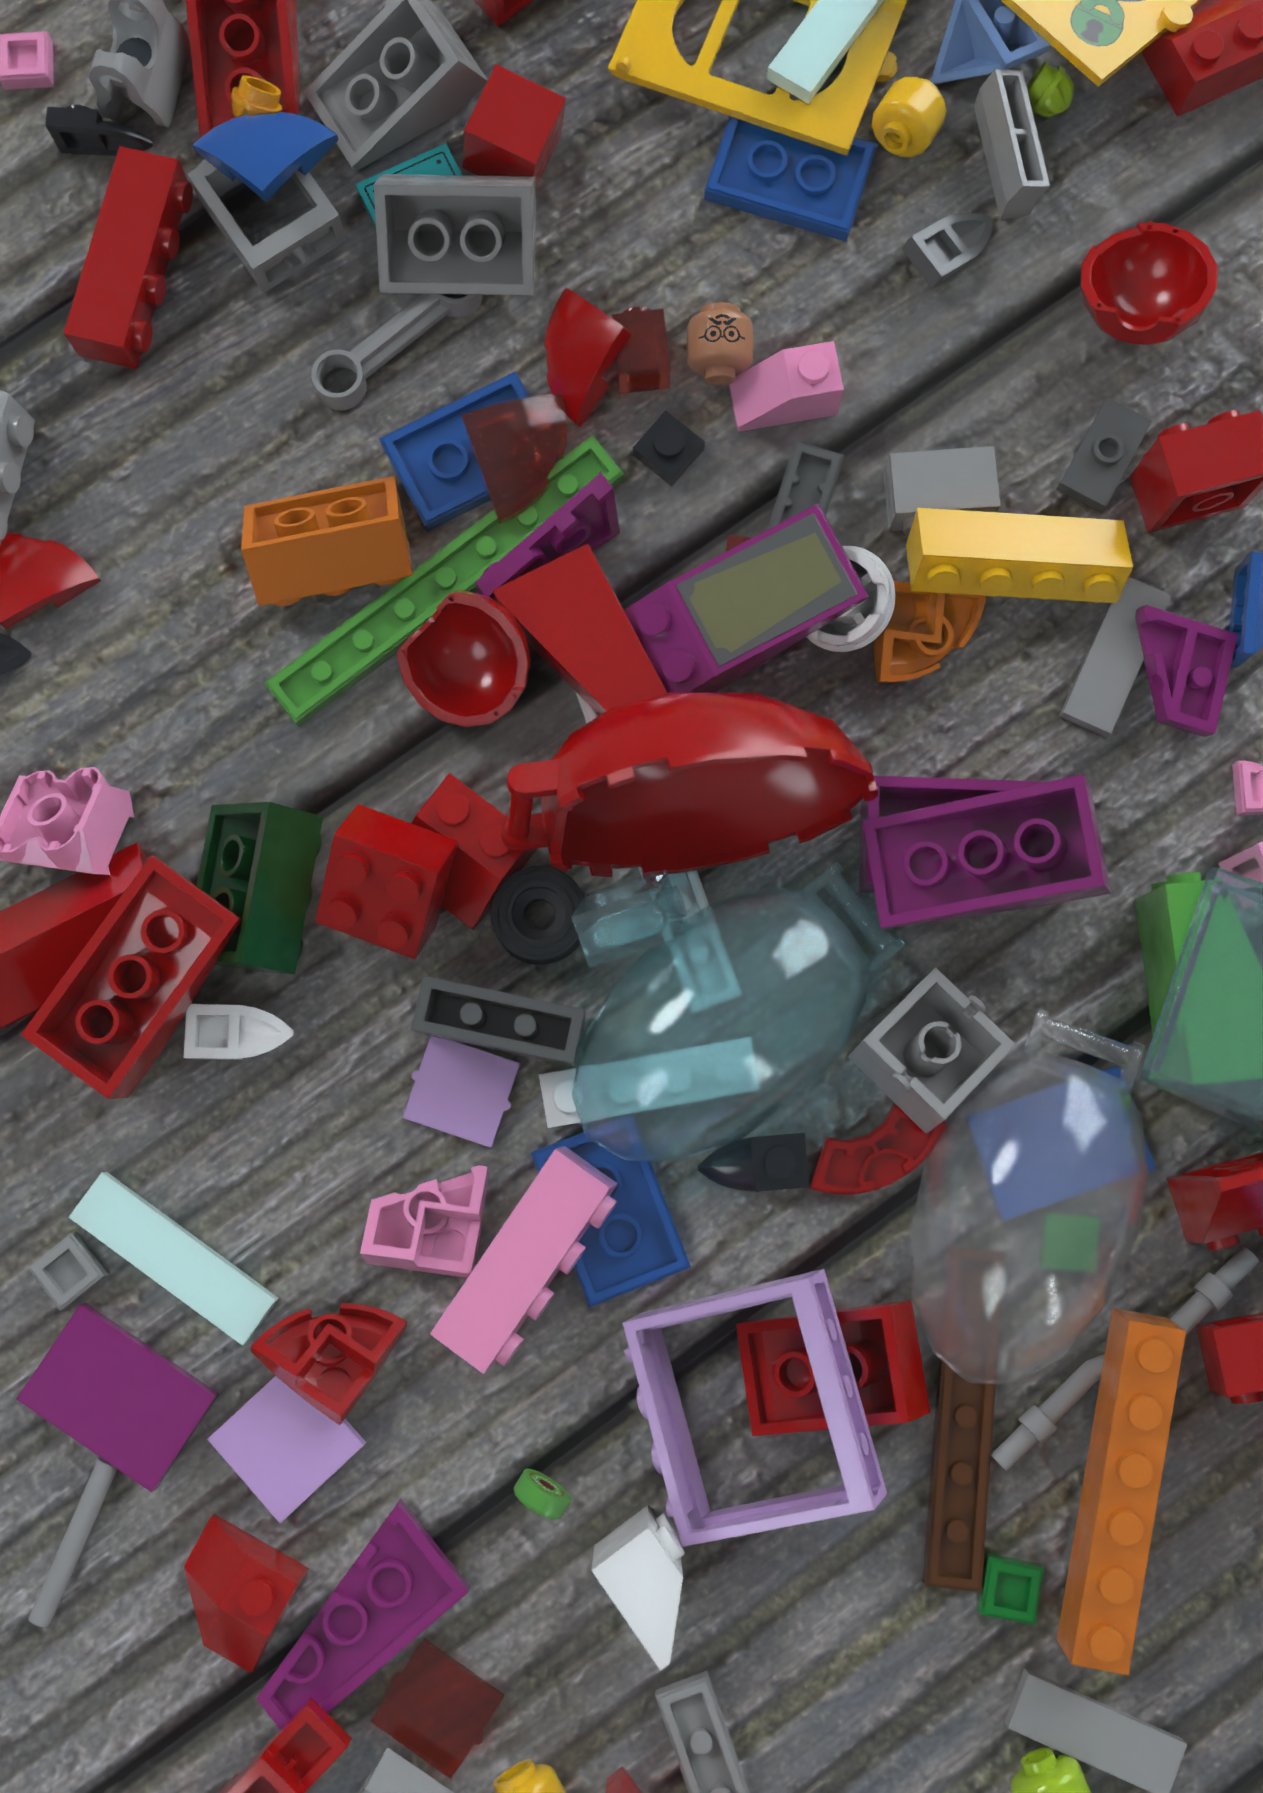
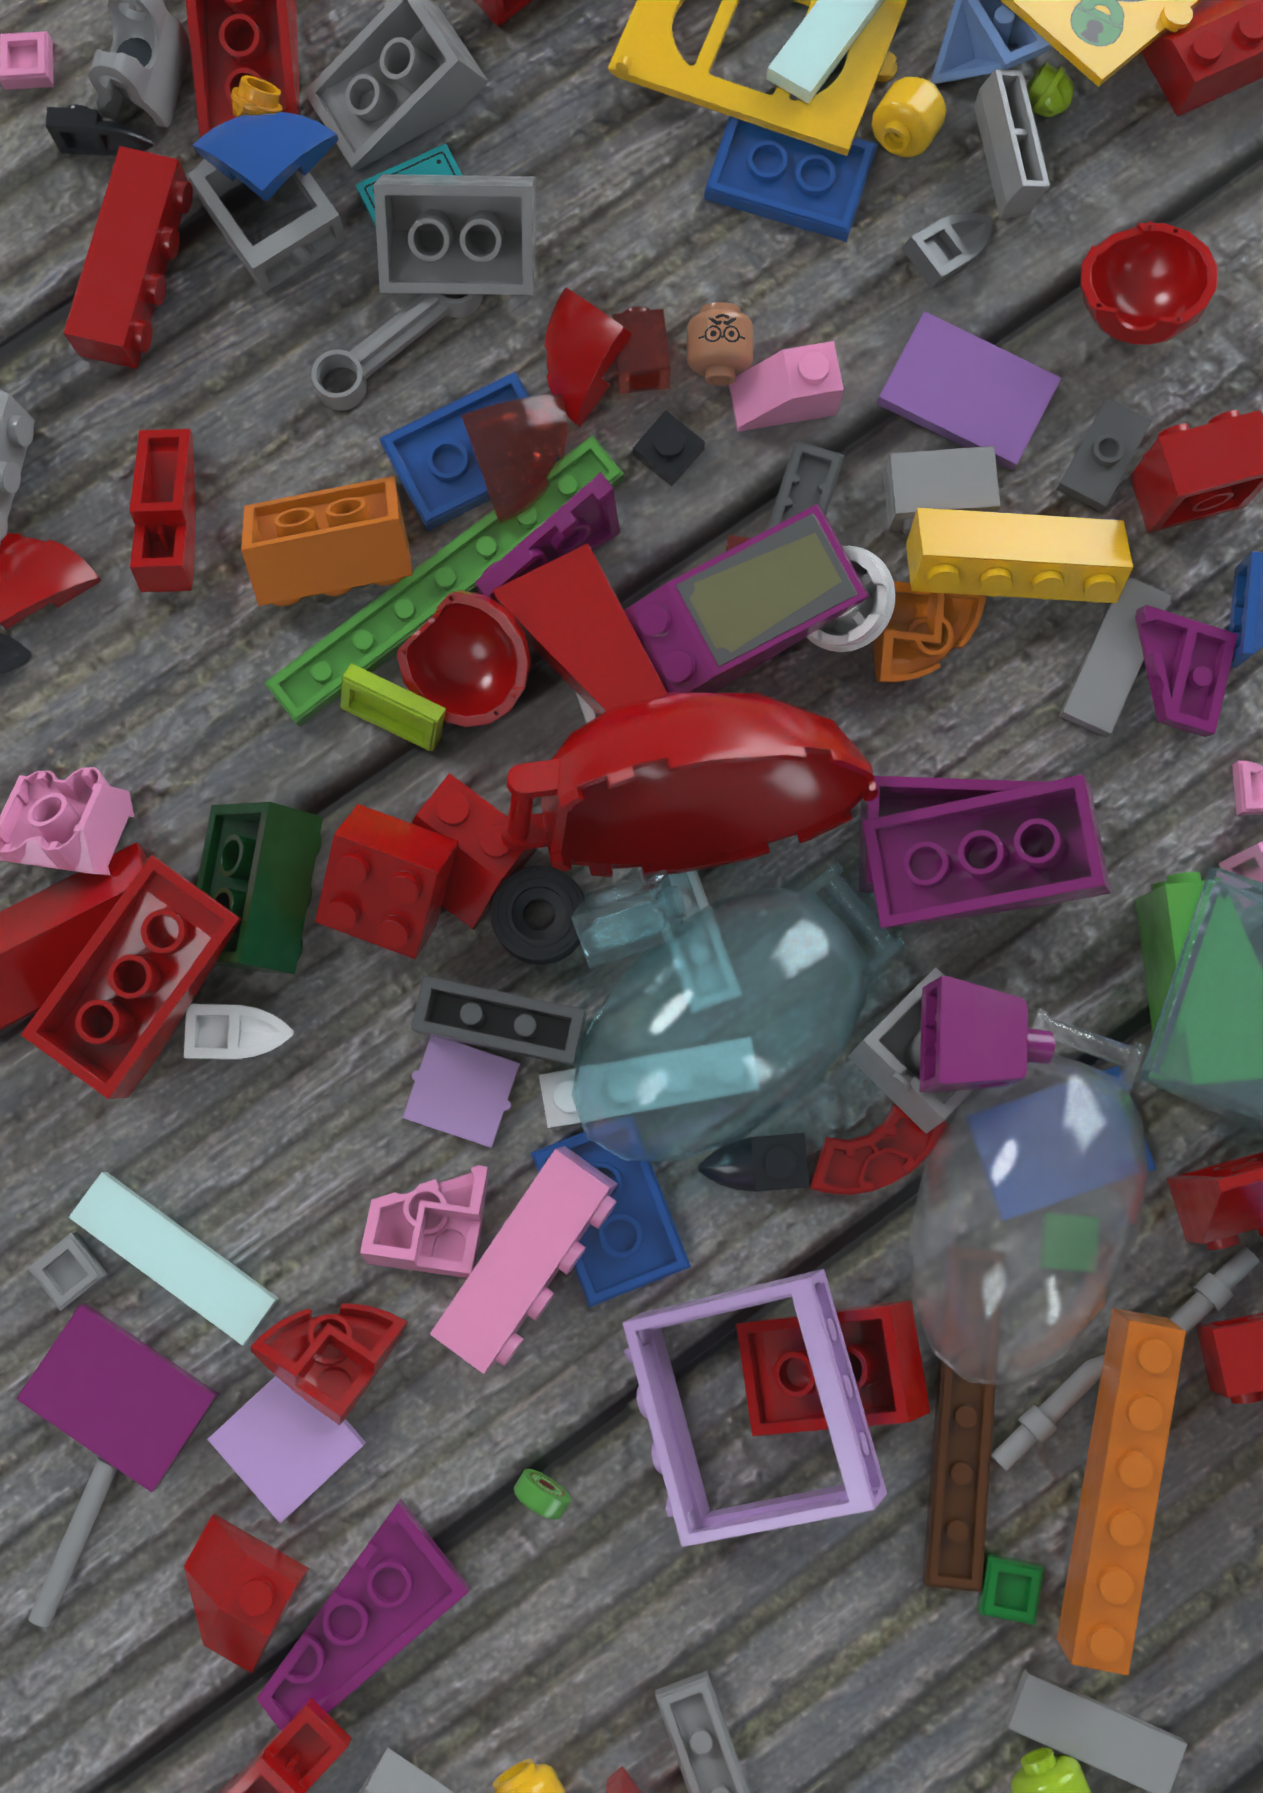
clear red piece [370,1638,504,1779] -> none
red head [462,64,567,189] -> none
white slope [591,1505,685,1671] -> none
none -> red slope [129,428,196,592]
none -> lime tile [340,663,446,752]
none -> medium lavender tile [877,311,1061,471]
none -> magenta torso [919,976,1055,1093]

